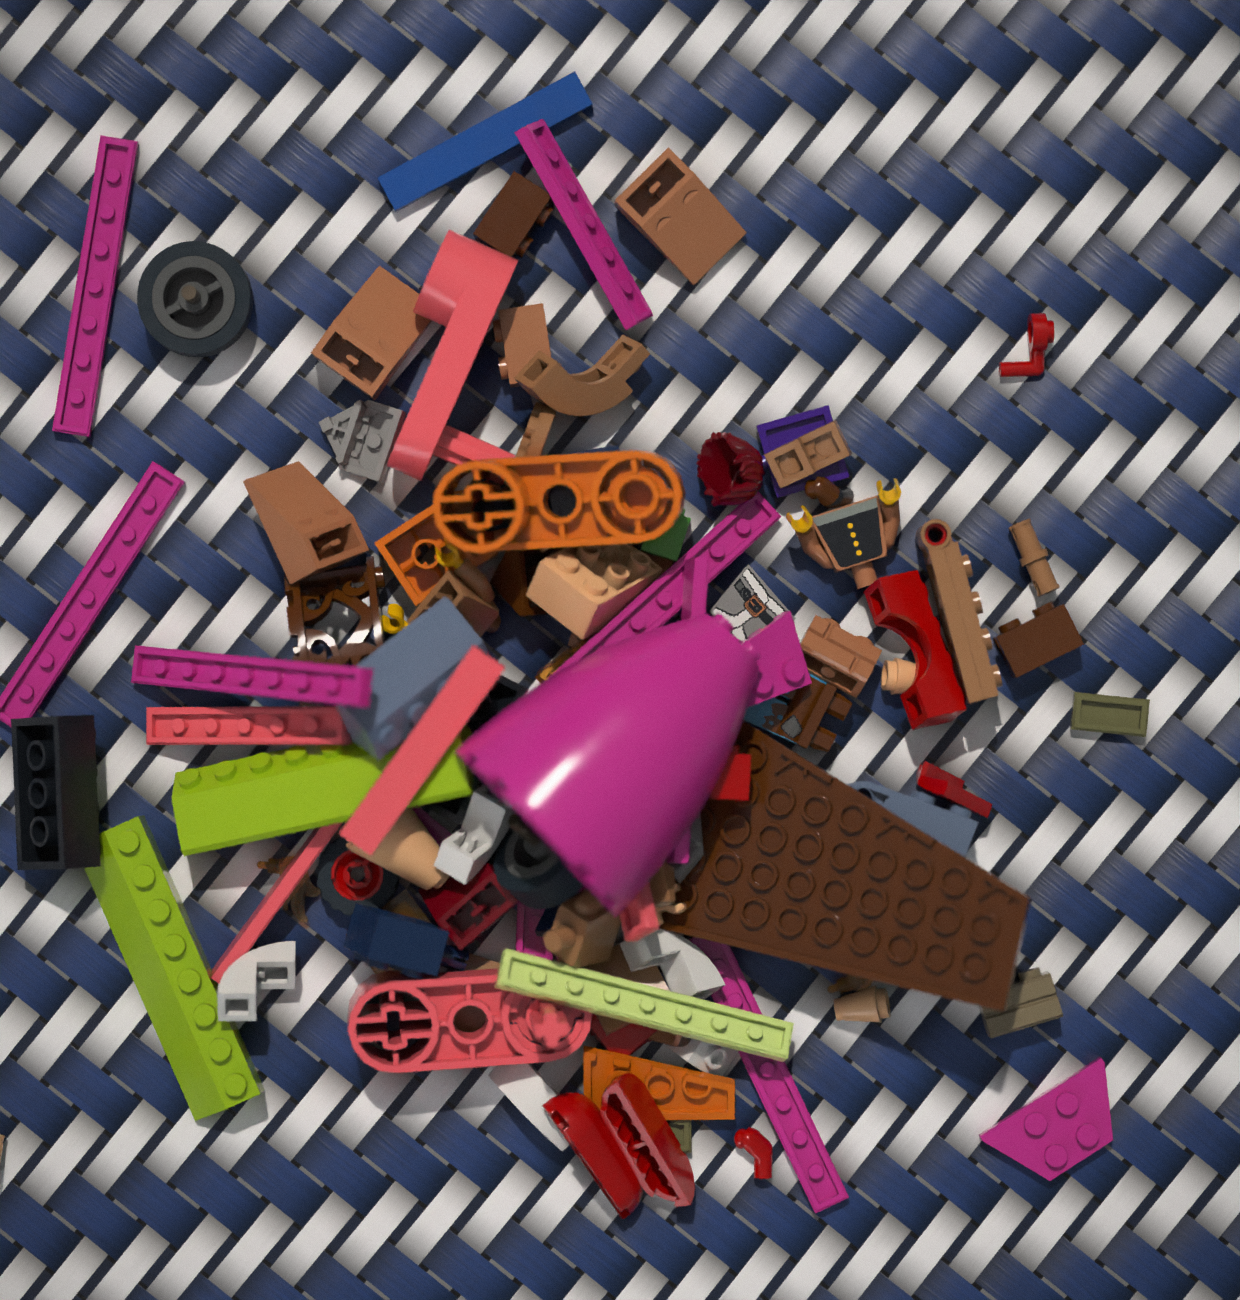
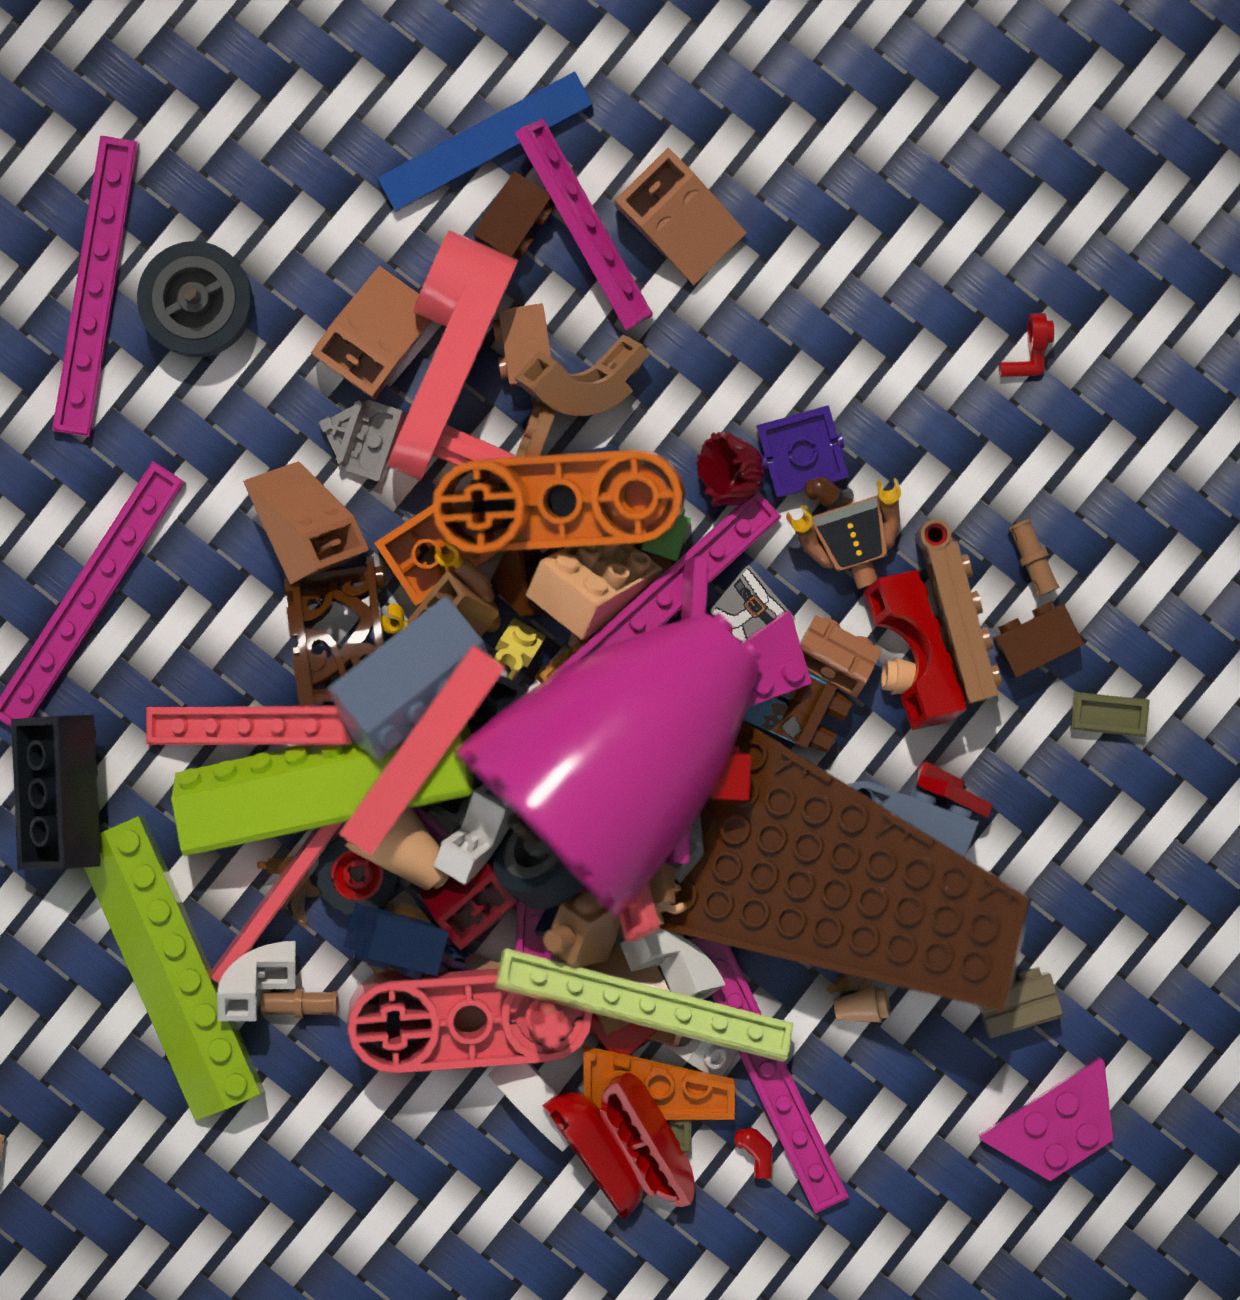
dark pink tile [131,645,373,708] -> none
medium nougat slope [764,420,852,489] -> none
none -> medium nougat pin [261,988,339,1018]
none -> light yellow plate [494,618,546,680]

